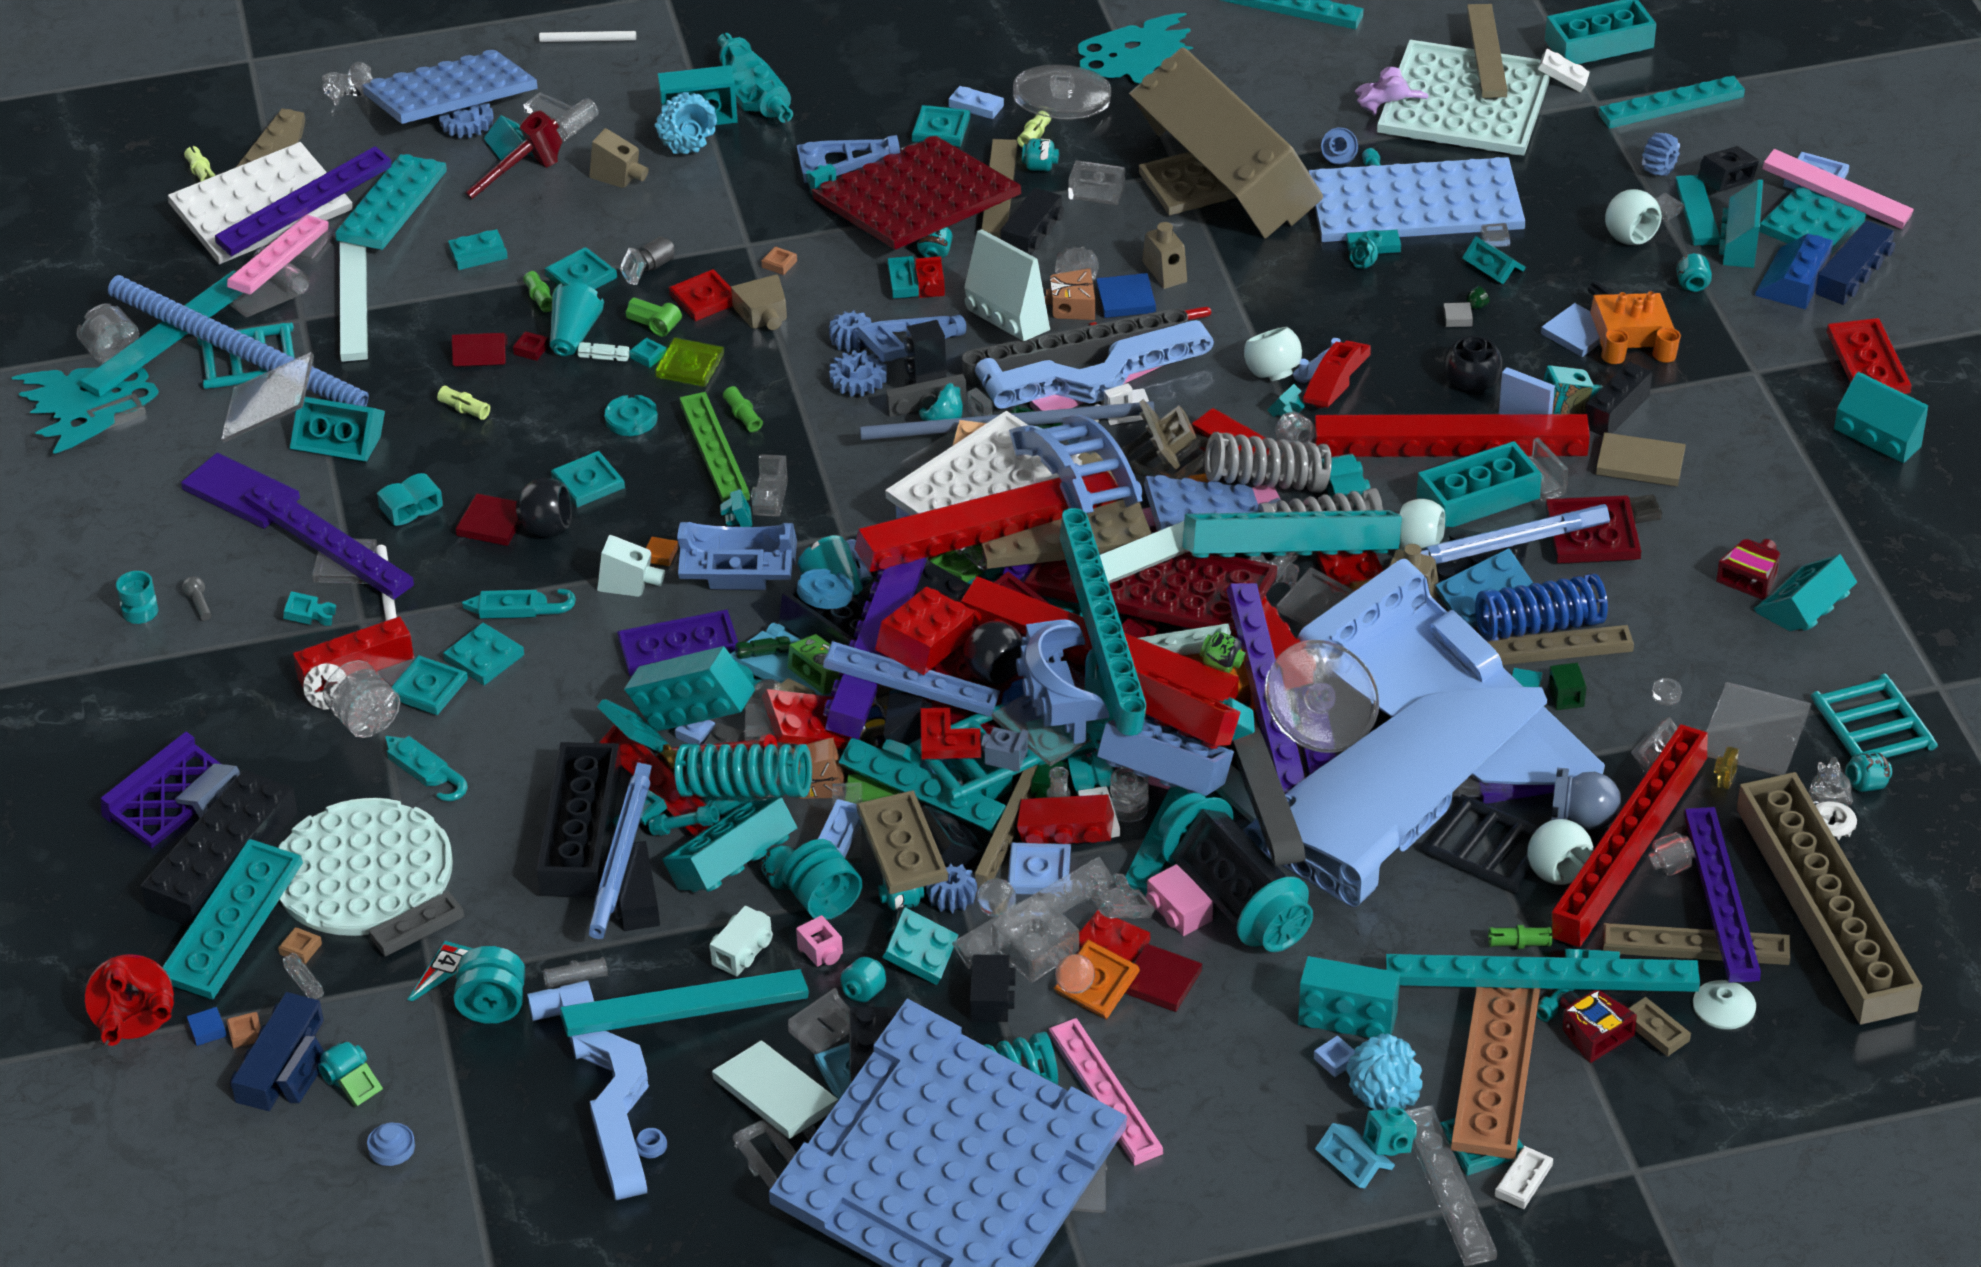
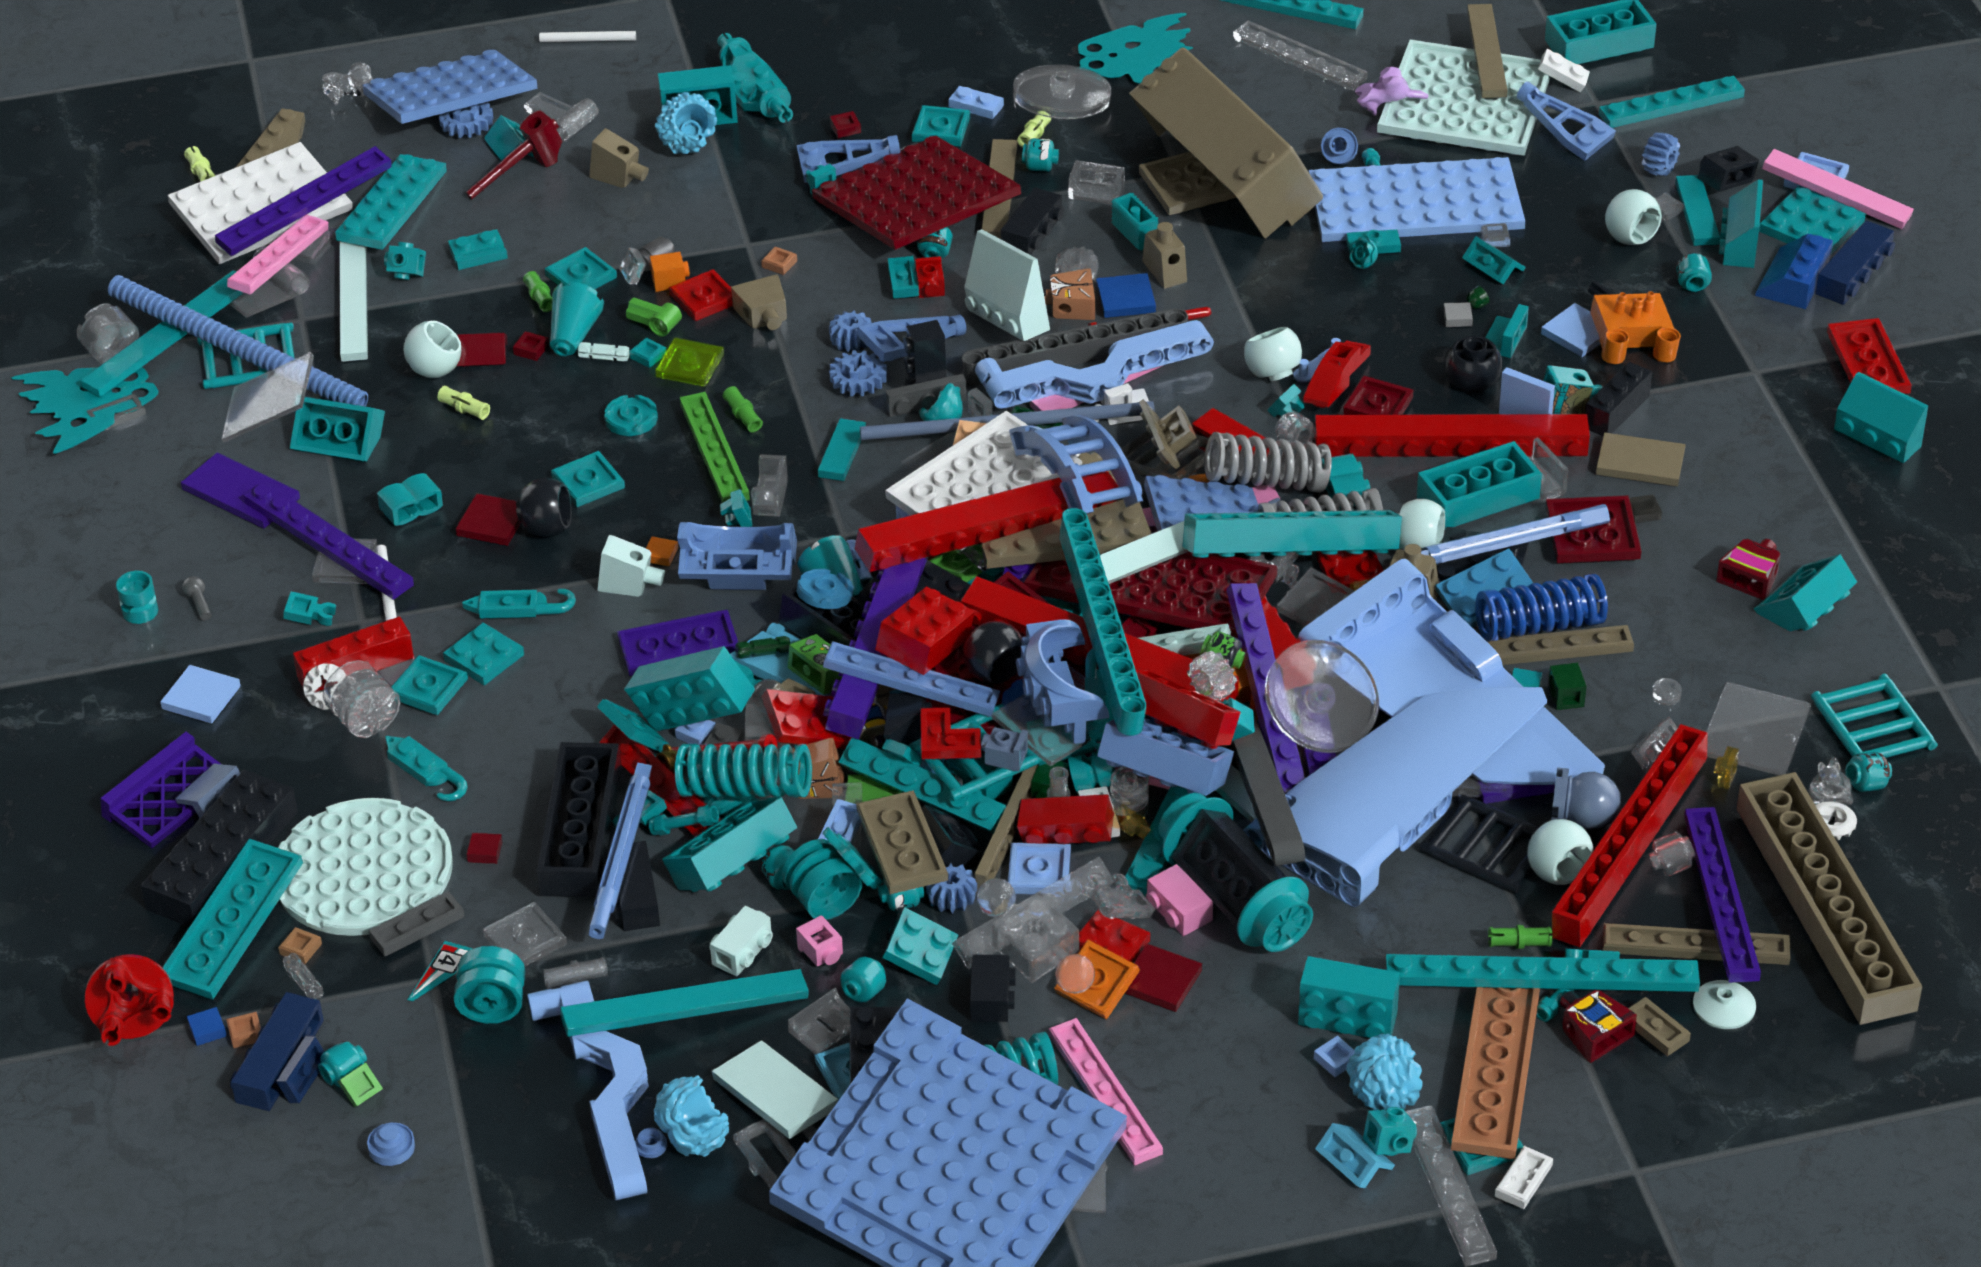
none -> light blue tile [161,665,241,724]
none -> teal brick [384,242,426,280]
none -> light aqua wheel [403,321,462,378]
none -> dark red tile [467,833,503,864]
none -> clear tile [483,901,567,966]
none -> orange brick [650,252,690,292]
none -> medium azure hair [653,1075,729,1157]
none -> teal tile [818,418,866,481]
none -> teal tile [822,827,883,889]
none -> dark red plate [830,111,861,138]
none -> teal brick [1111,193,1158,250]
none -> clear yellow plate [1115,803,1151,839]
none -> clear gear [1187,650,1238,701]
none -> clear plate [1234,20,1368,91]
none -> dark red plate [1343,376,1414,415]
none -> teal panel [1486,304,1529,358]
none -> medium blue plate [1516,81,1616,161]

